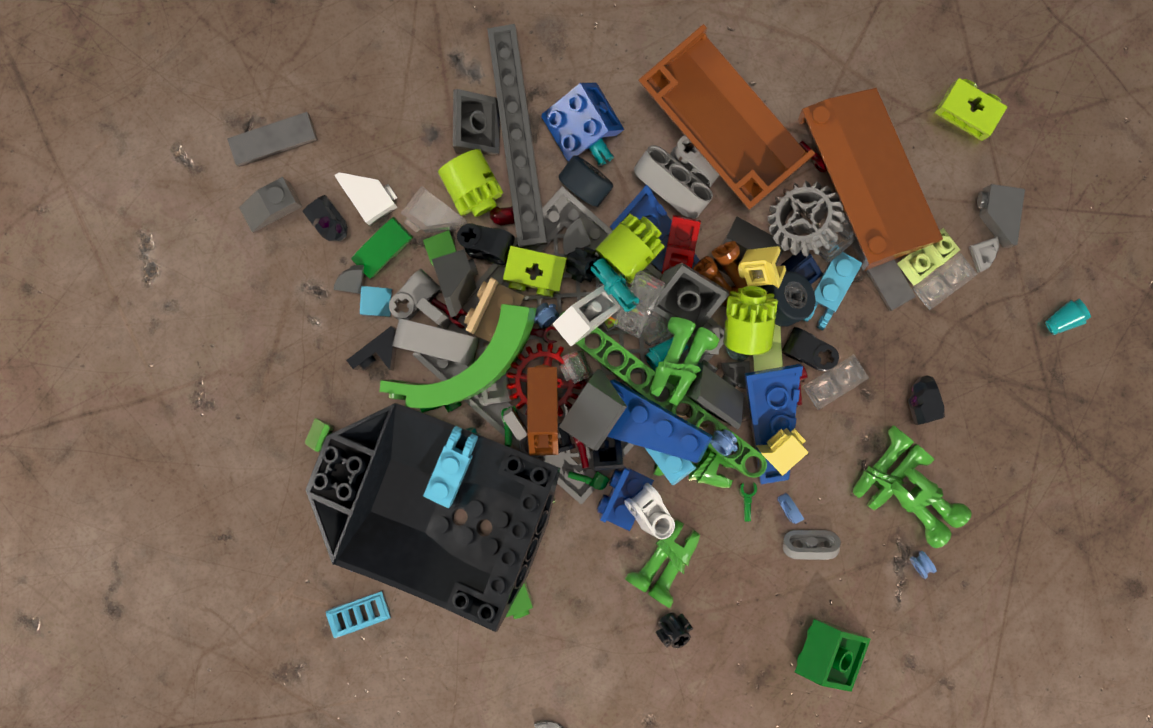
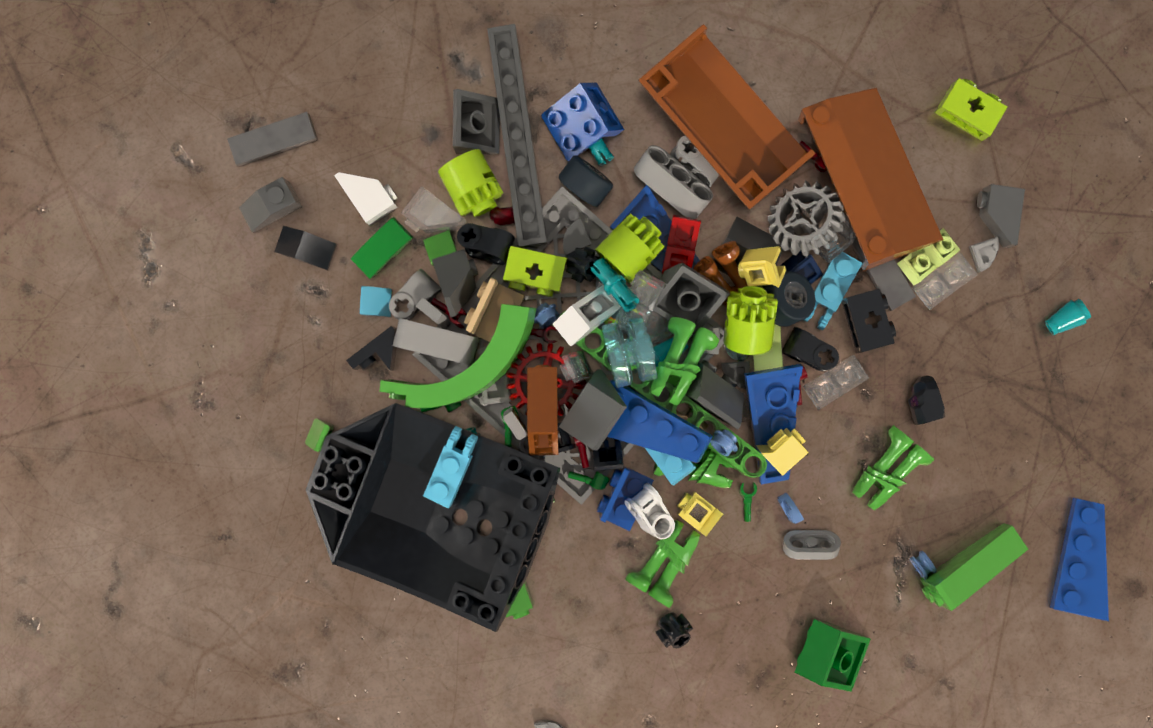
black rock [302,195,348,241] -> none
medium azure slope [326,591,391,638] -> none
dark grey tile [334,265,364,294] -> none
bright green piece [890,467,972,548] -> none
none -> black slope [274,226,337,271]
none -> clear light blue wheel [601,316,657,388]
none -> light yellow window [677,491,723,536]
none -> black brick [841,289,896,353]
none -> bright green slope [920,523,1028,611]
none -> blue wing [1050,498,1109,621]

